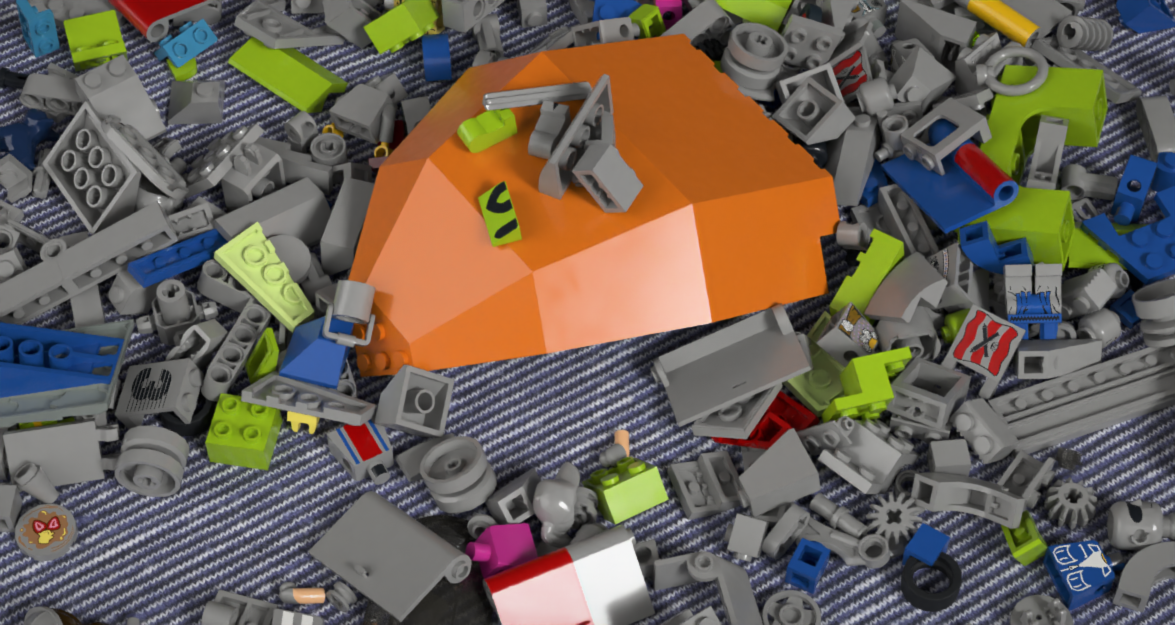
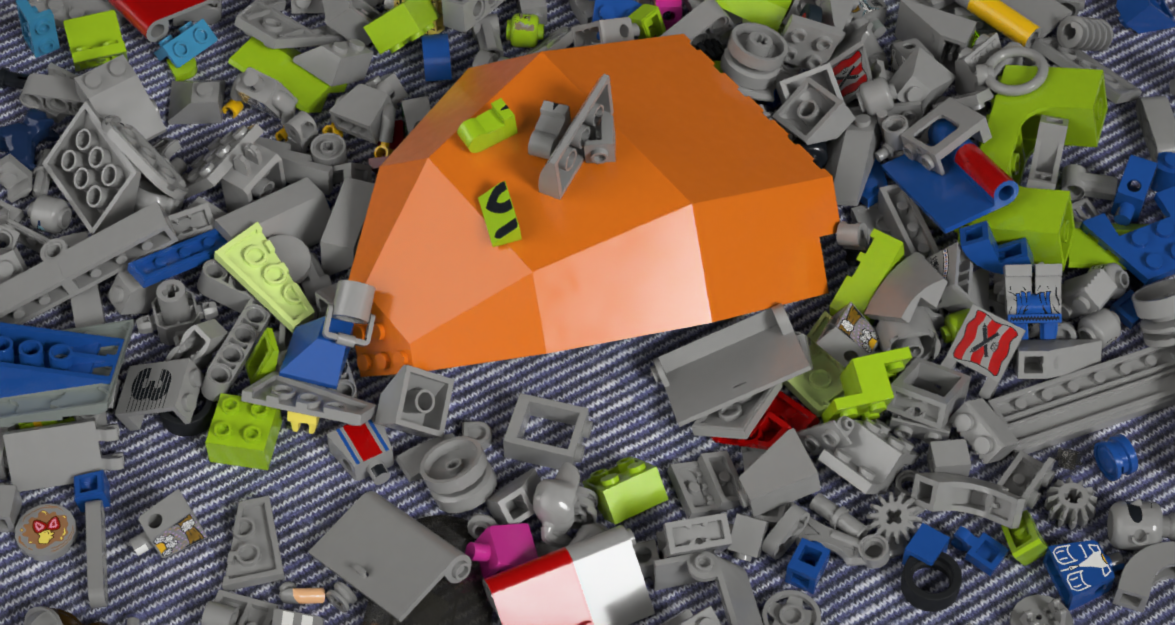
light grey cone [14,462,59,504] -> none
light grey wheel [115,425,190,497] -> none
light grey axle [482,81,592,111] -> none
light grey brick [572,144,643,213] -> none
light grey arm [599,430,630,467] -> none
none -> light grey head [27,194,72,234]
none -> blue slope [74,470,111,512]
none -> light grey beam [85,500,108,609]
none -> light grey torso [129,489,208,558]
none -> light grey torso [222,67,299,142]
none -> light grey wing [222,495,285,591]
none -> light grey slope [293,39,374,87]
none -> light grey tile [462,421,492,450]
none -> light grey window [503,393,593,470]
none -> lime head [506,13,544,48]
none -> light grey window [656,513,732,559]
none -> blue plate [950,526,1009,577]
none -> blue wheel [1094,434,1138,481]

